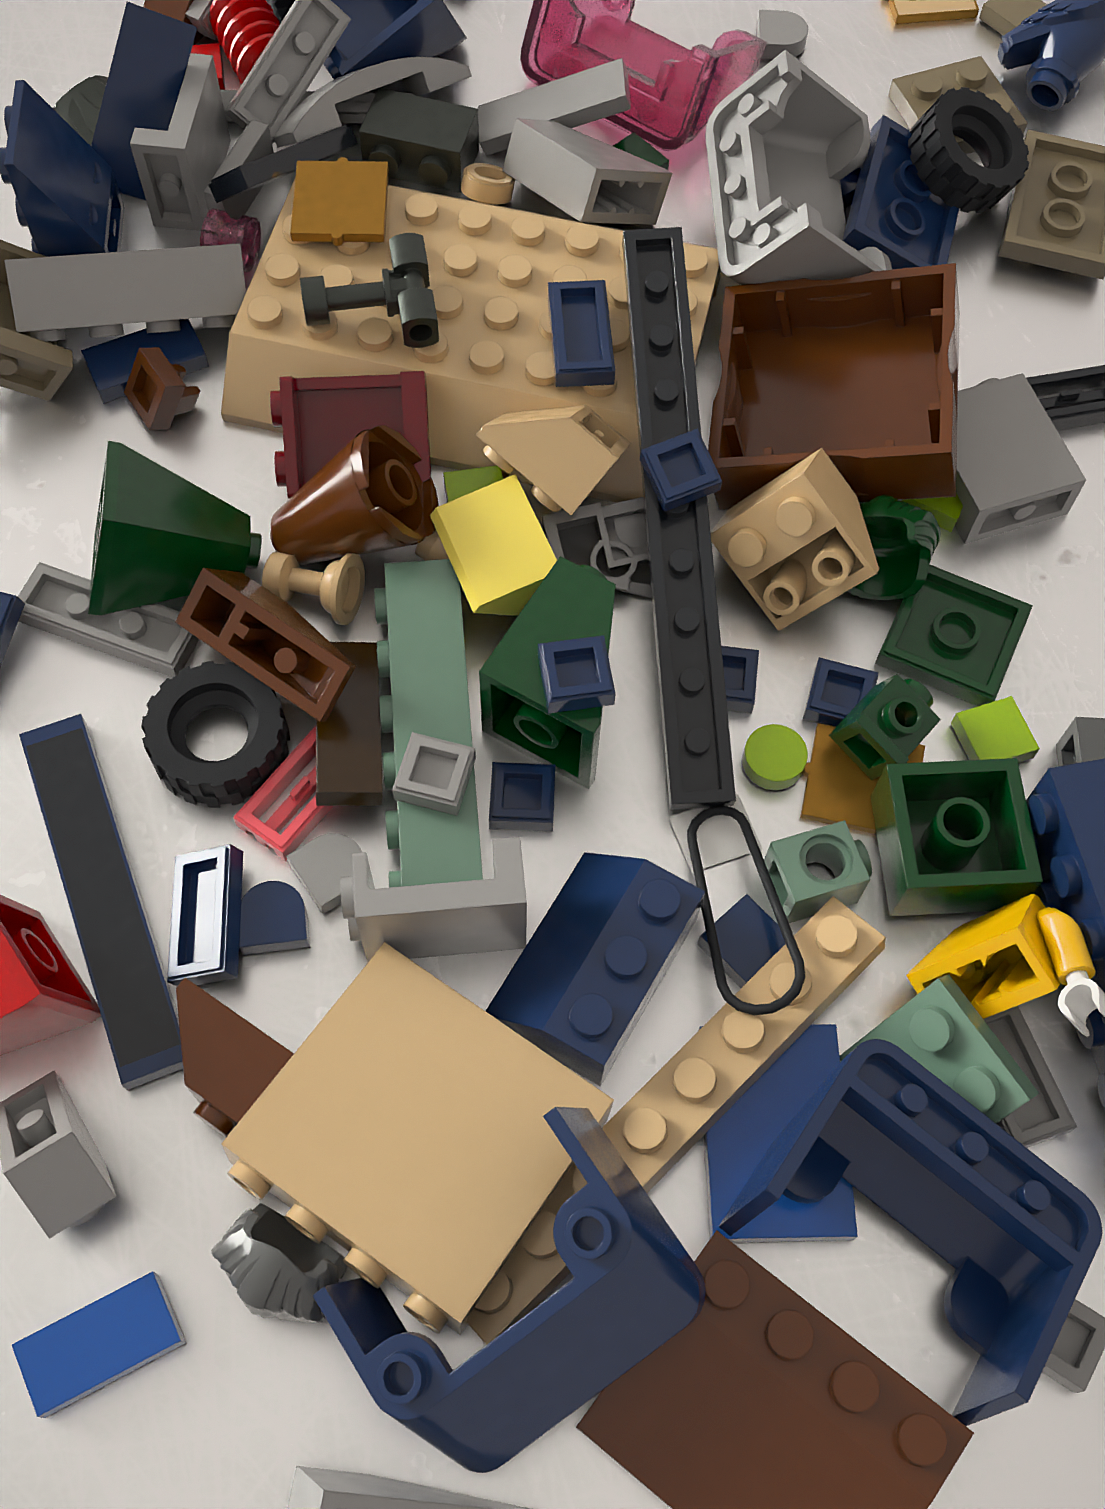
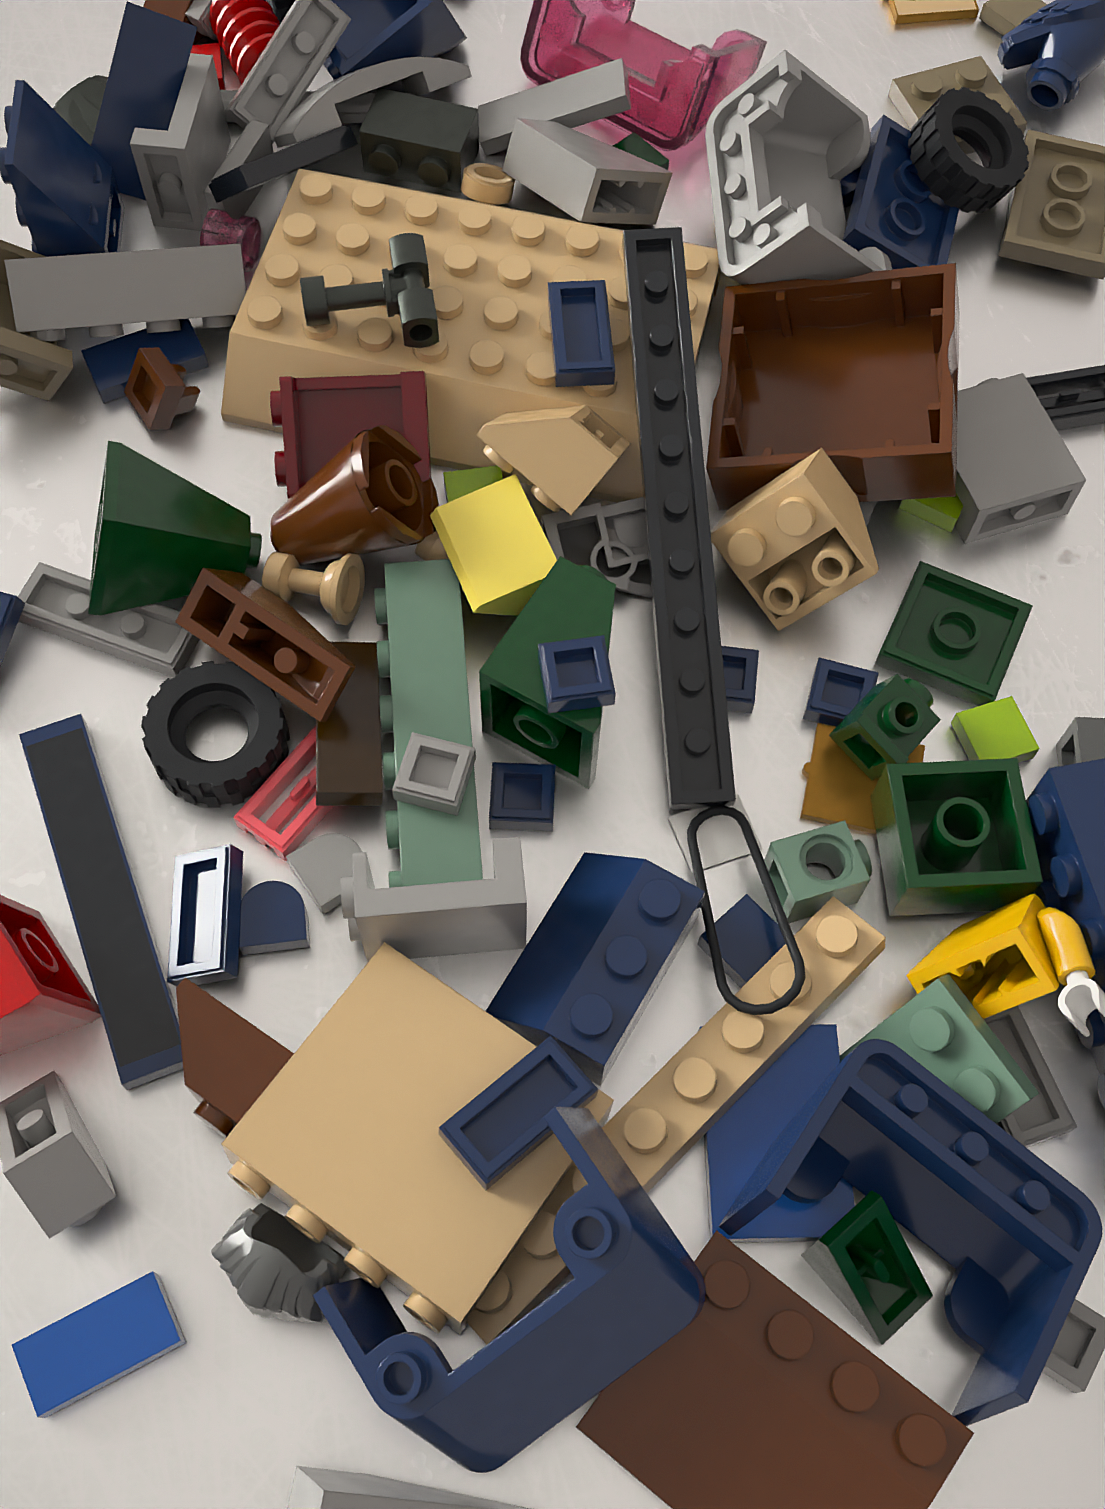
pearl gold piece [290,157,389,246] -> none
dark blue tile [640,428,722,512] -> none
lime tile [742,724,808,790] -> none
light grey tile [757,10,808,59] -> none
dark green hair [848,495,941,600] -> none
none -> dark blue tile [439,1035,598,1191]
none -> dark green slope [801,1190,933,1345]

